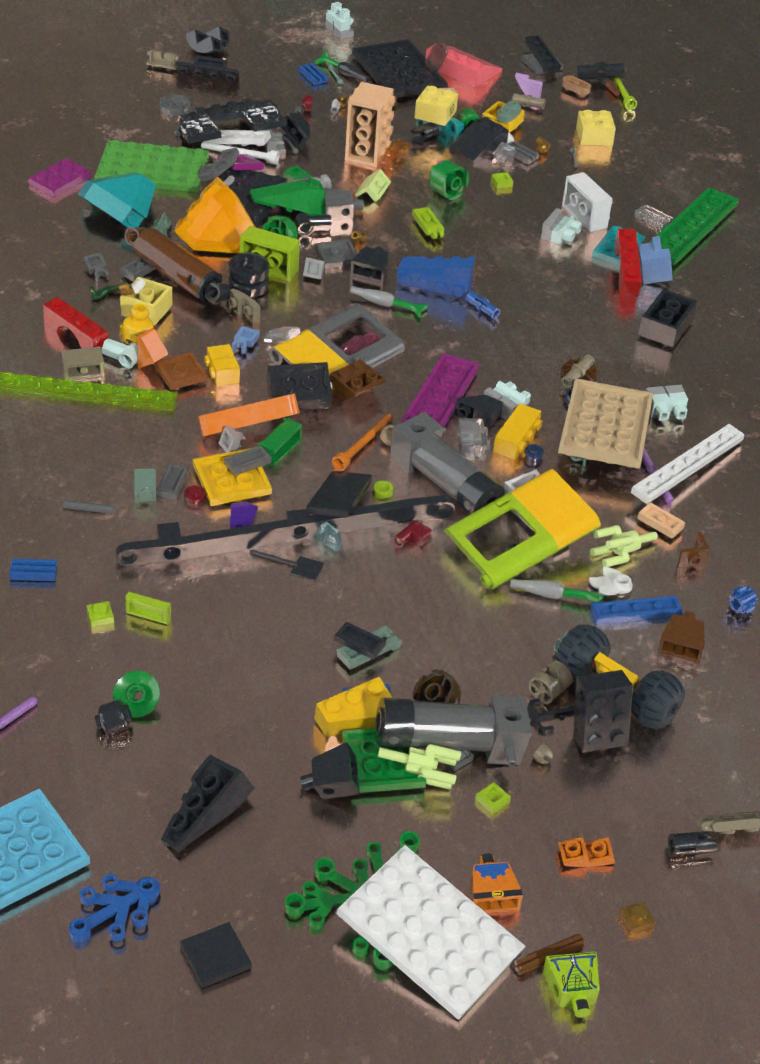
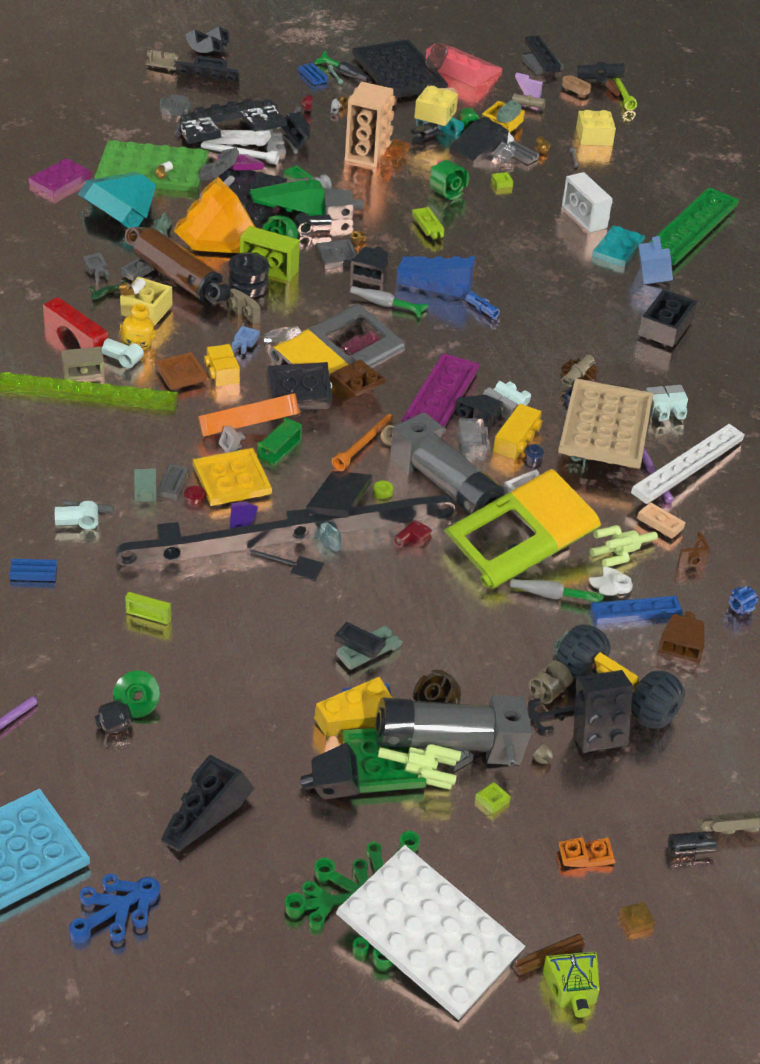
lime plate [86,601,114,627] -> none
orange slope [137,328,168,368] -> none
black tile [180,922,252,988] -> none
dark grey tile [224,445,271,476] -> none
light grey tile [303,257,325,279] -> none
light aqua hips [325,2,354,40] -> none
yellowish green panel [355,169,391,202] -> none
orange torso [470,853,523,913] -> none
light aqua hips [541,208,582,244] -> none
red arch [615,228,642,297] -> none
clear tile [634,204,673,230] -> none
none -> light aqua piece [55,501,98,530]
none -> pearl gold arm [154,161,173,179]

